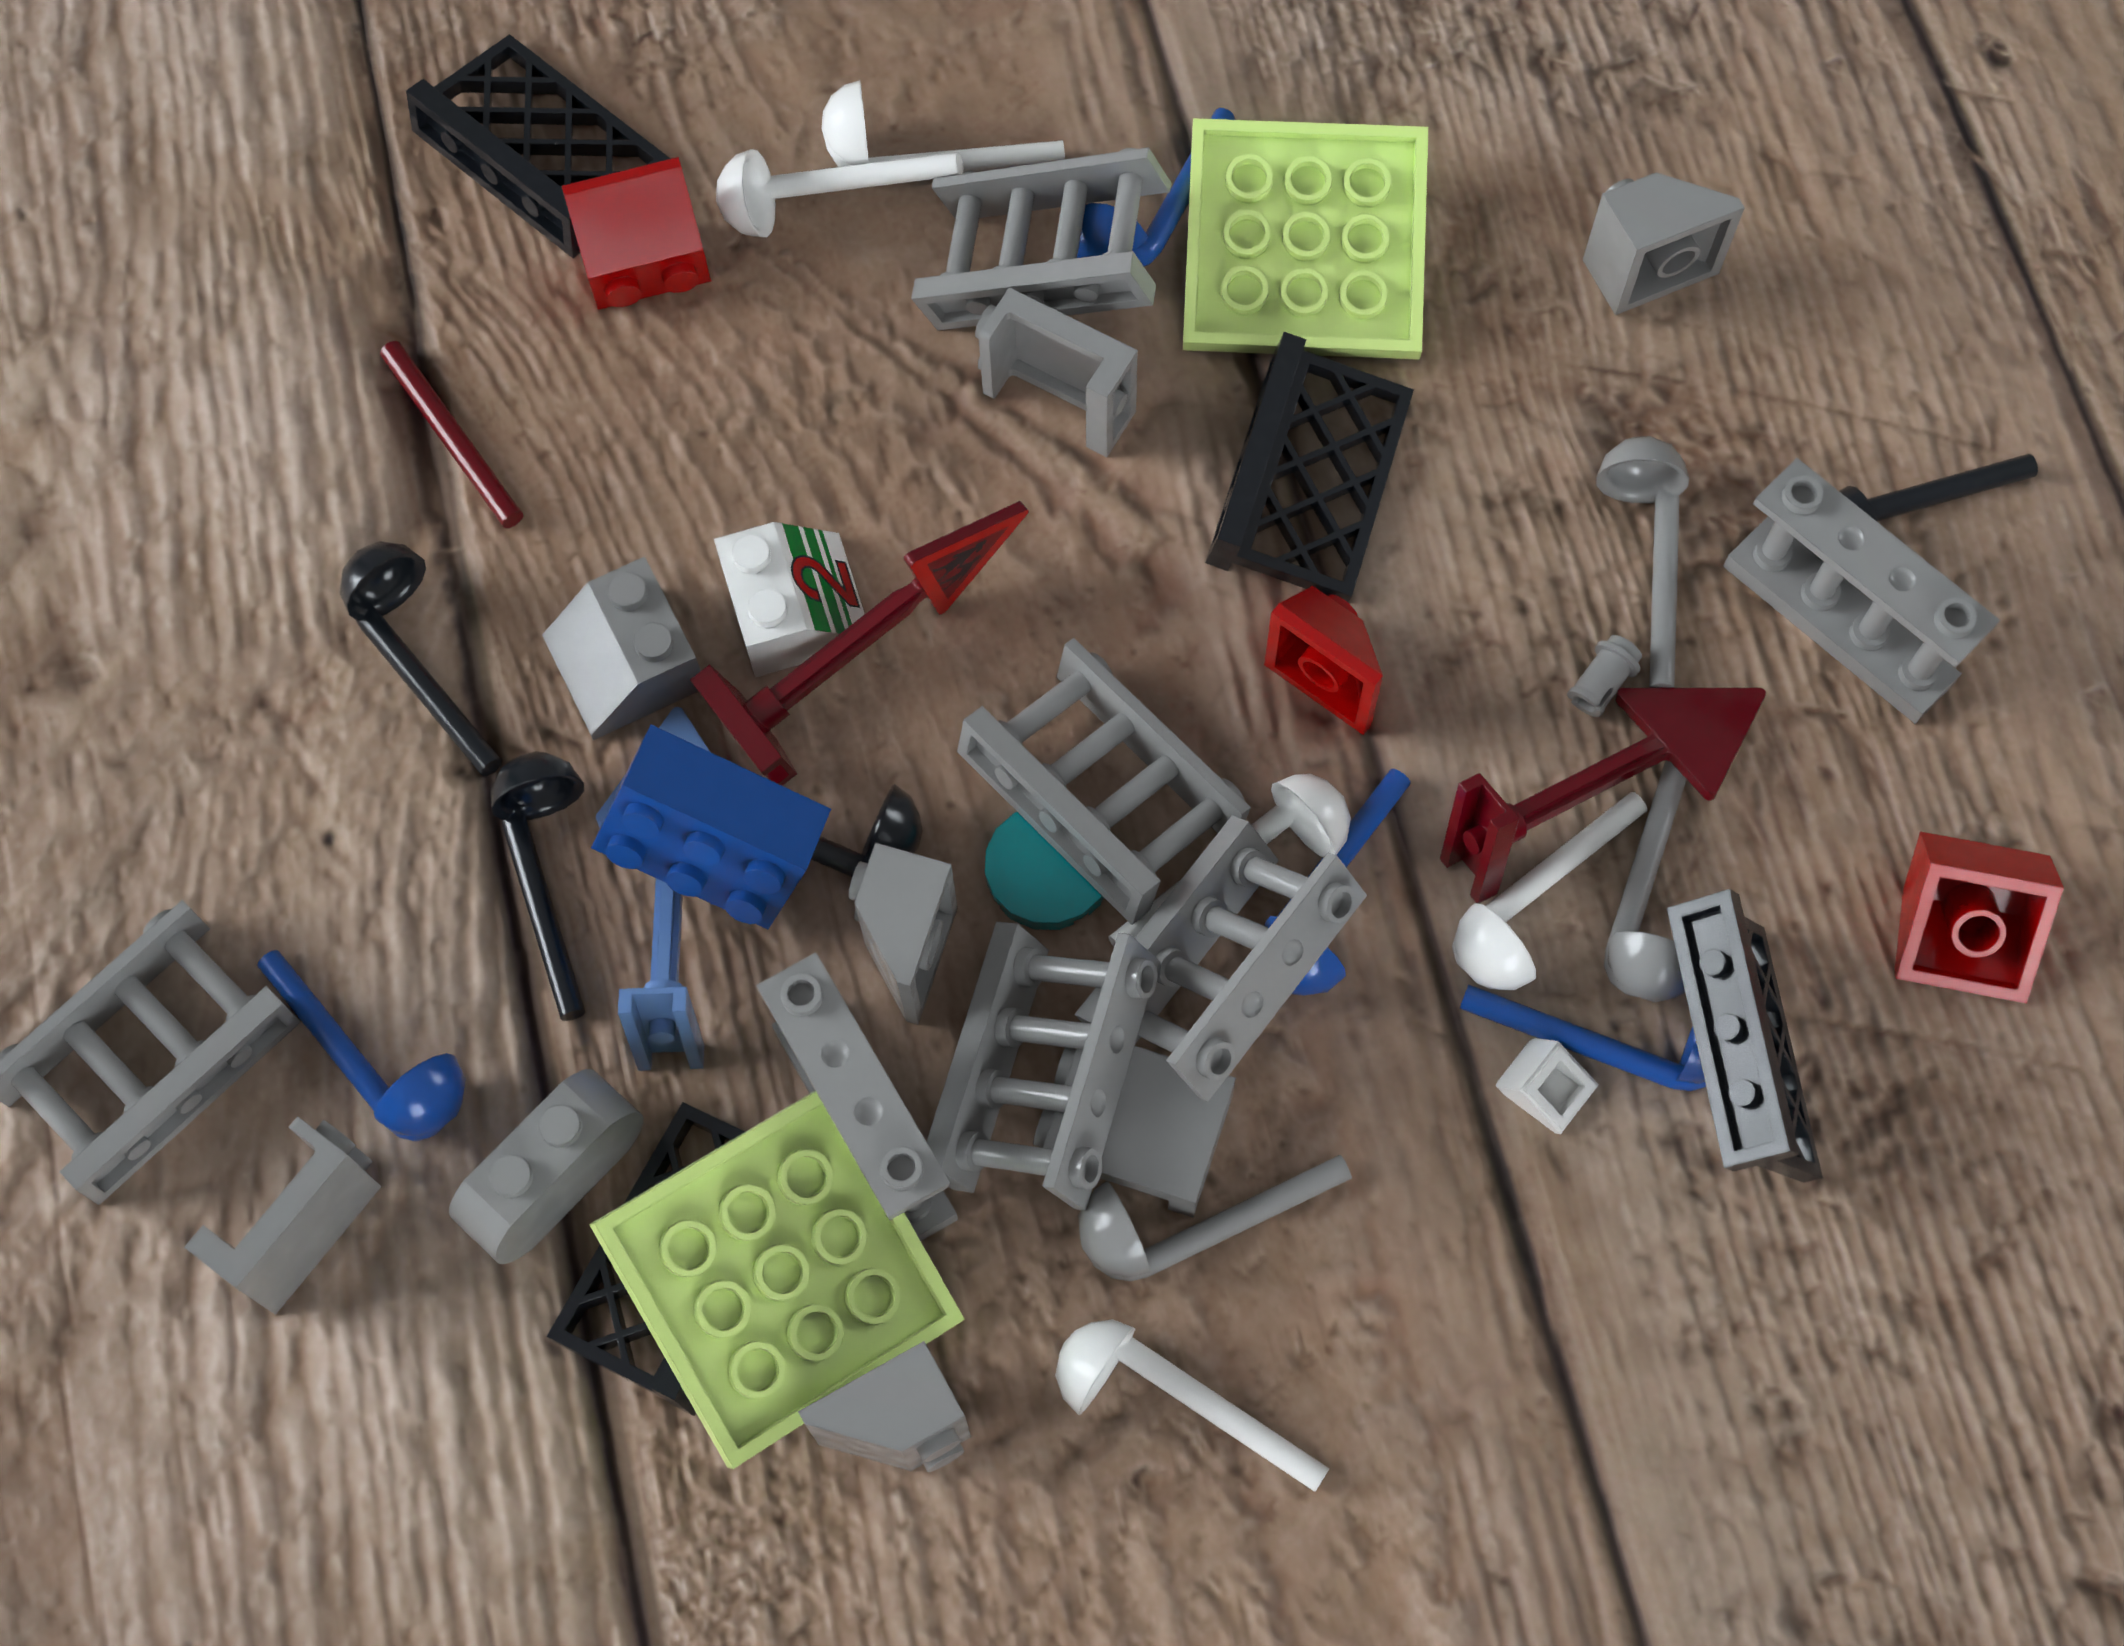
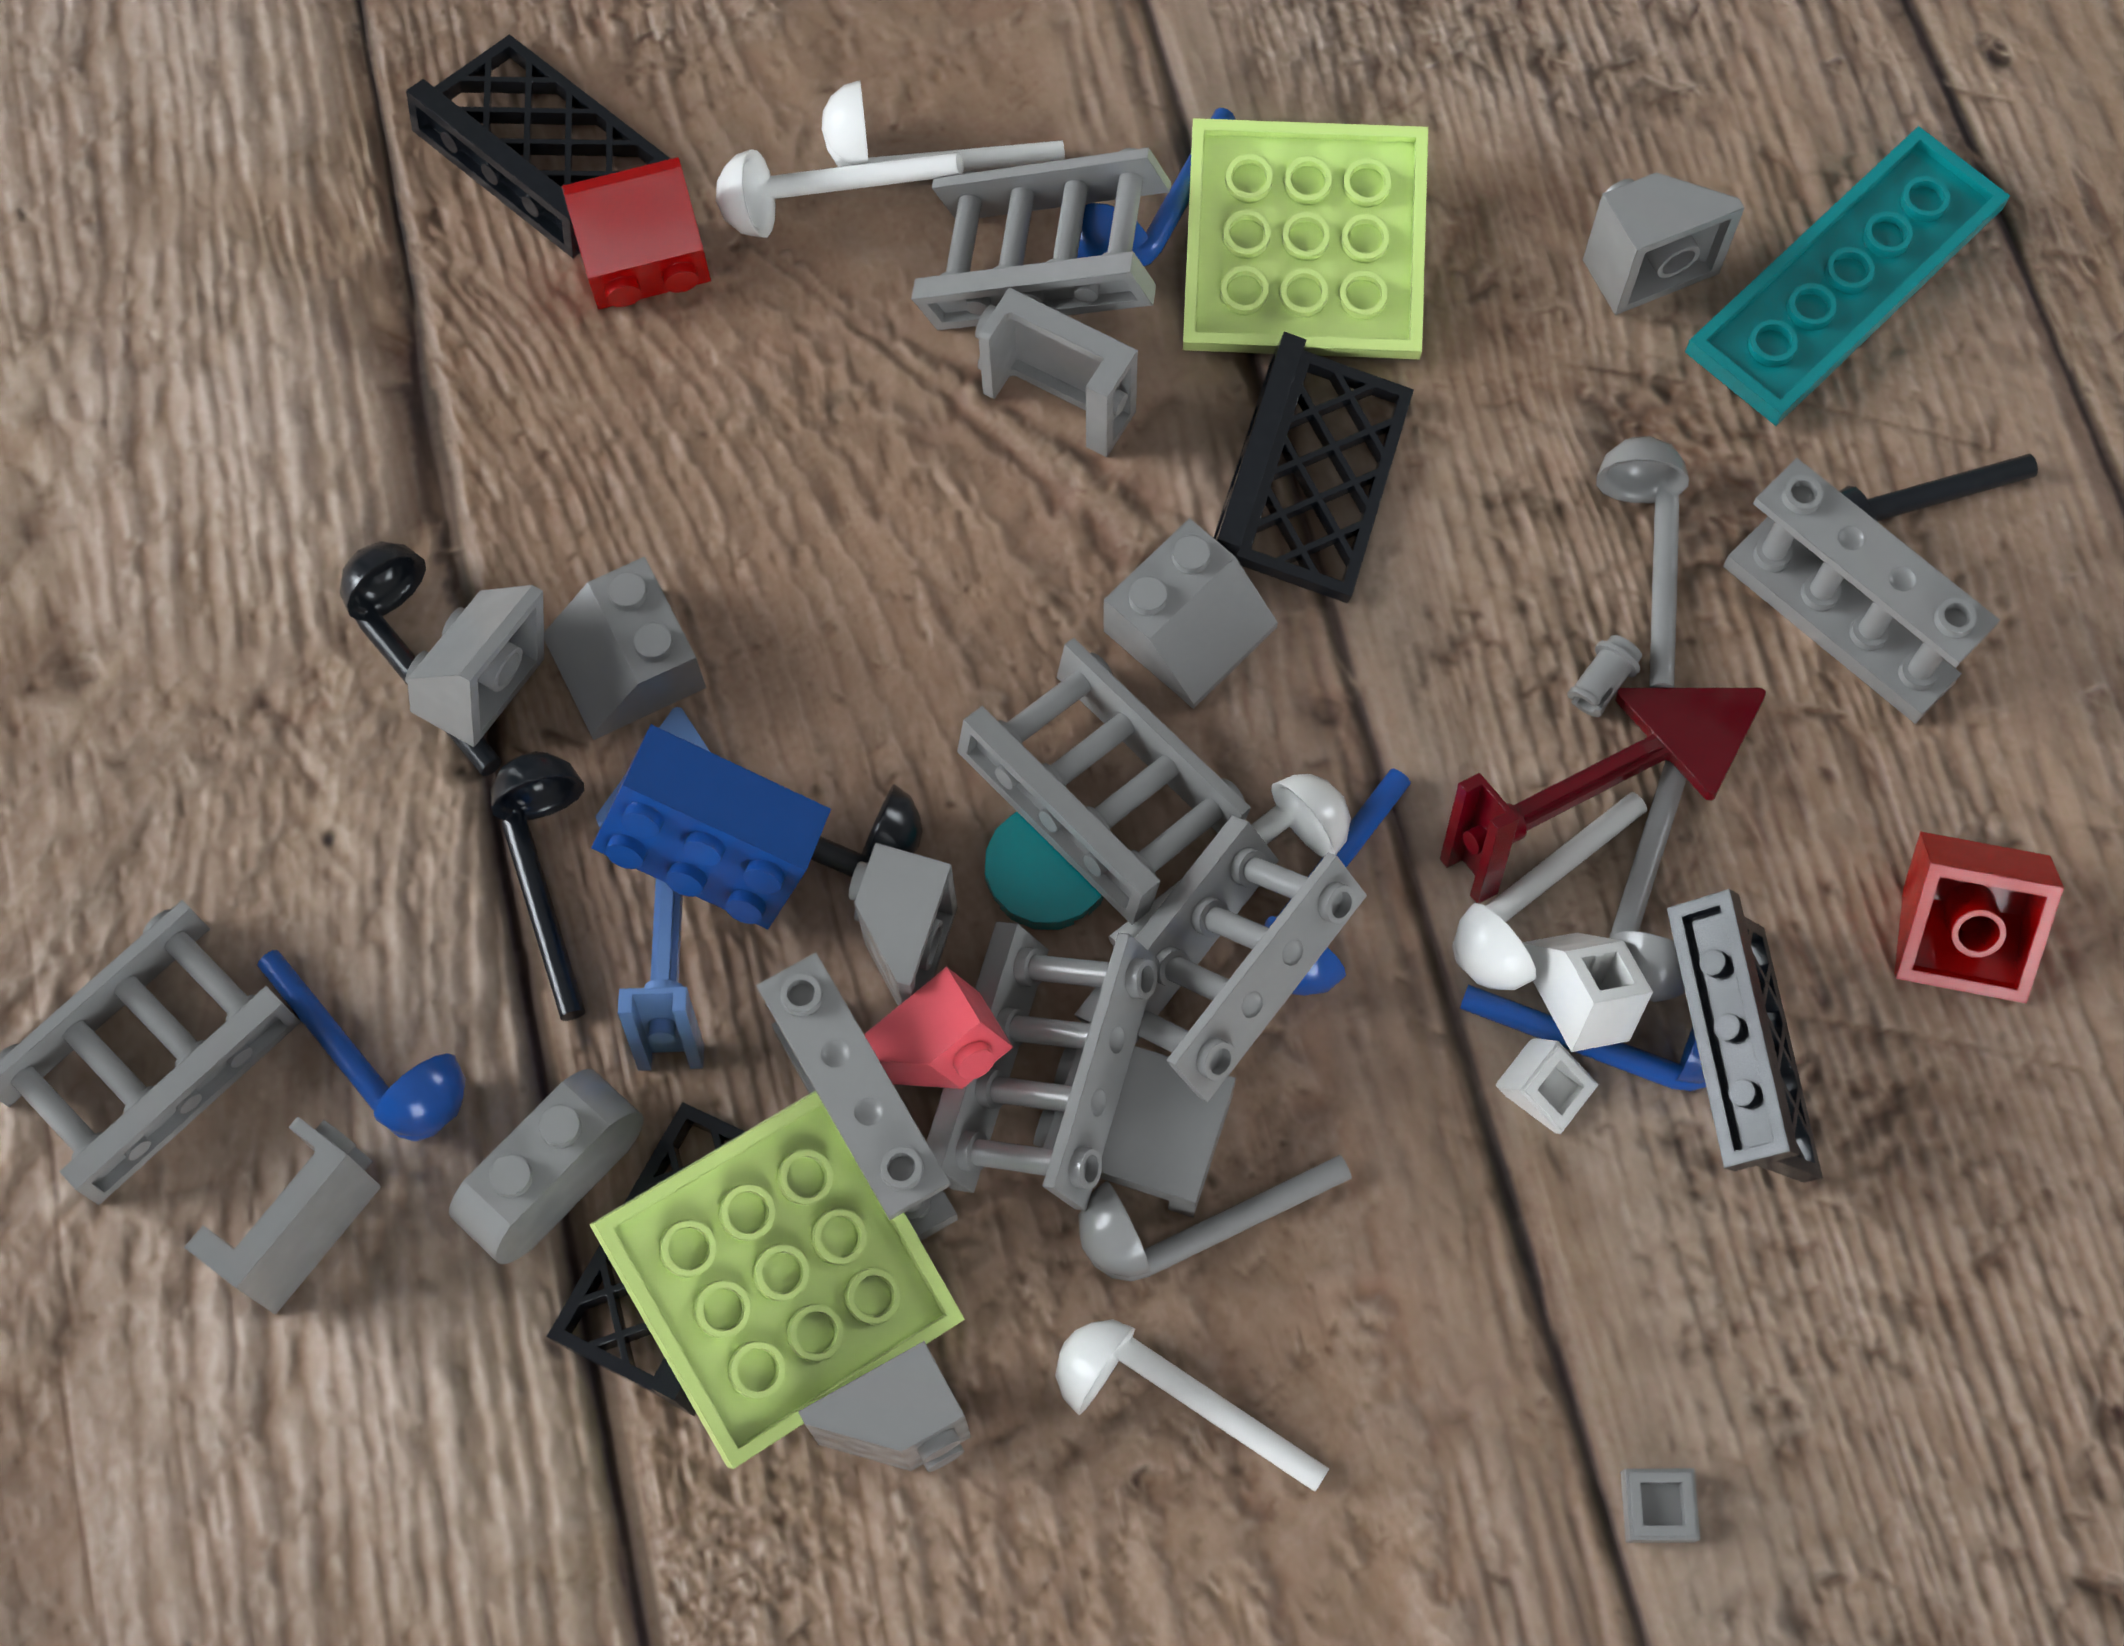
dark red bar [380,341,523,528] -> none
dark red piece [690,501,1029,786] -> none
white slope [714,522,865,678] -> none
red slope [1264,586,1383,735] -> none
none -> light grey slope [405,585,544,747]
none -> coral slope [864,967,1013,1089]
none -> light grey slope [1104,518,1278,709]
none -> white slope [1522,933,1653,1052]
none -> light grey tile [1620,1468,1700,1543]
none -> teal plate [1685,126,2010,426]

